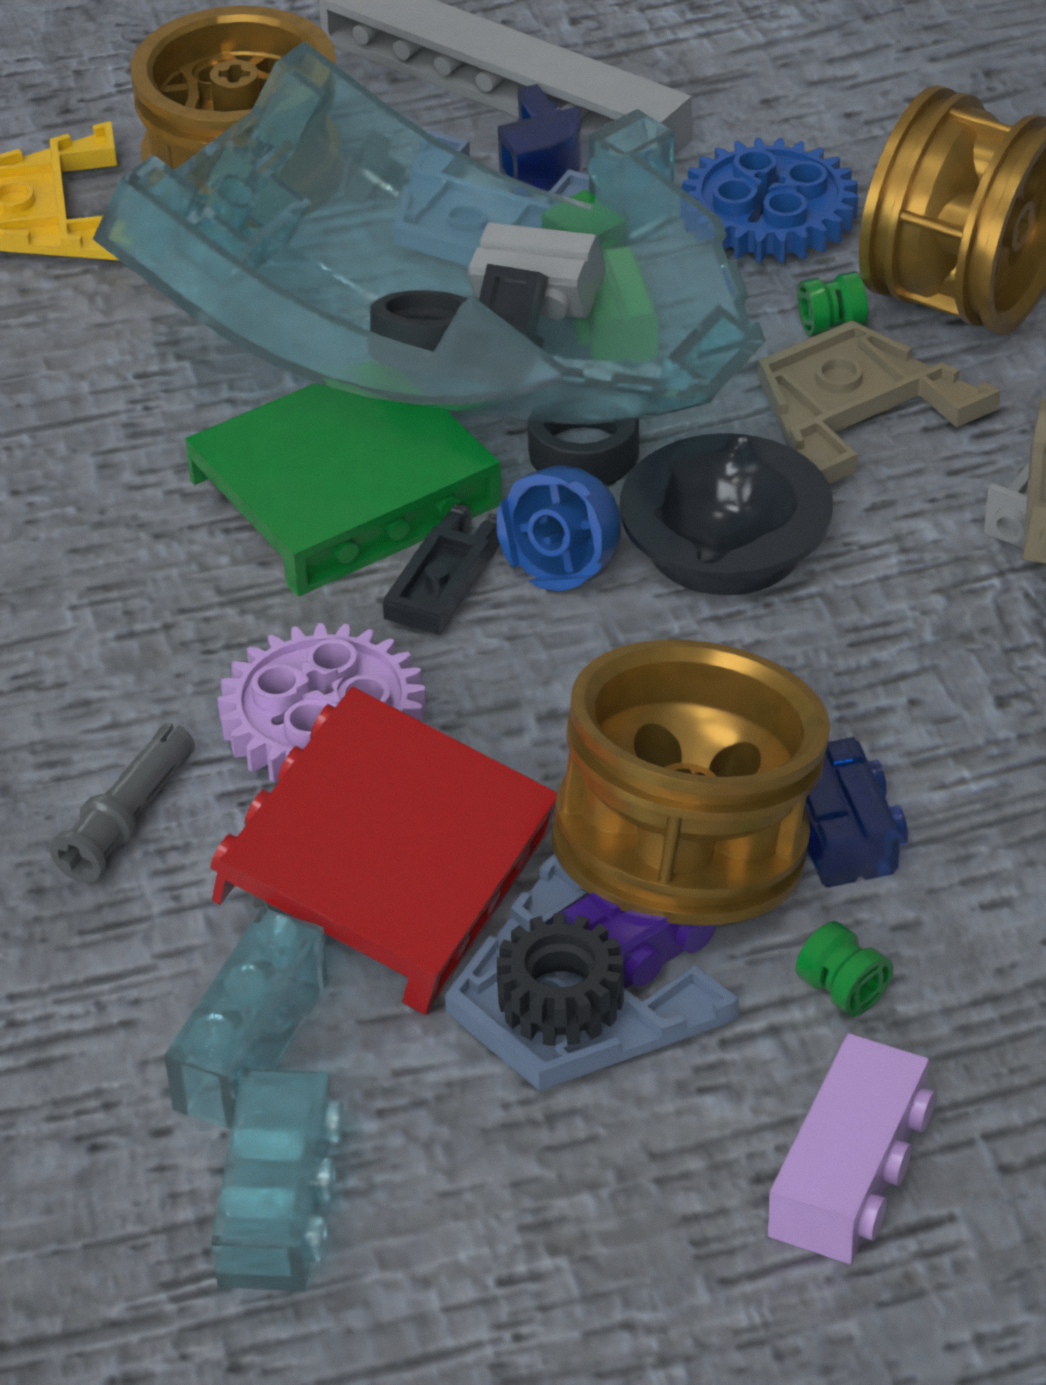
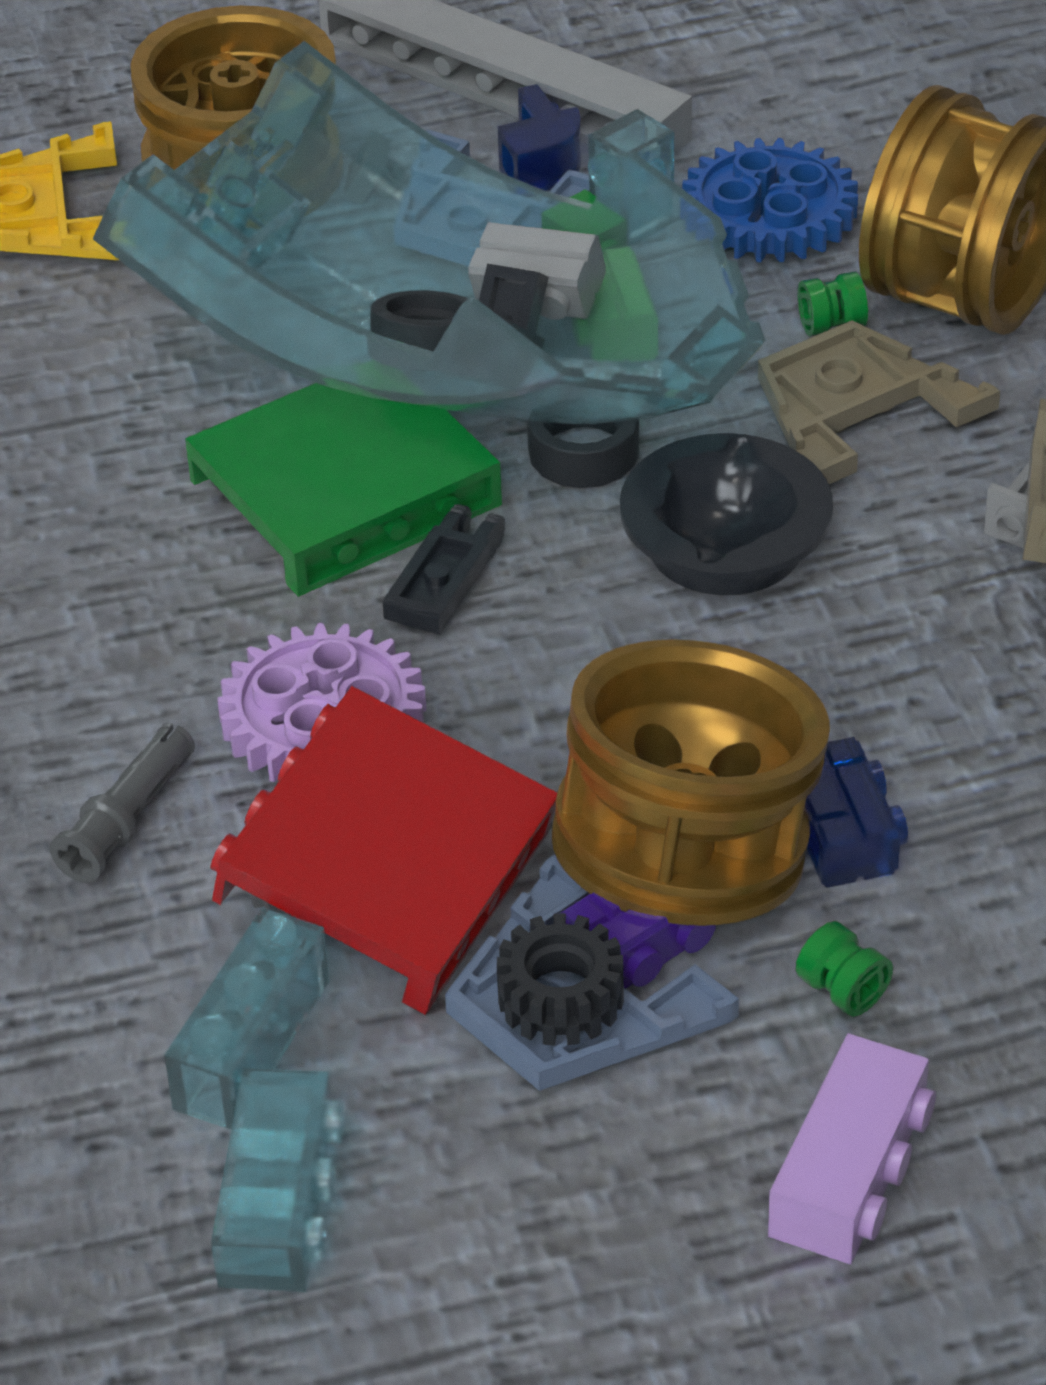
blue cylinder [497,465,621,592] -> none

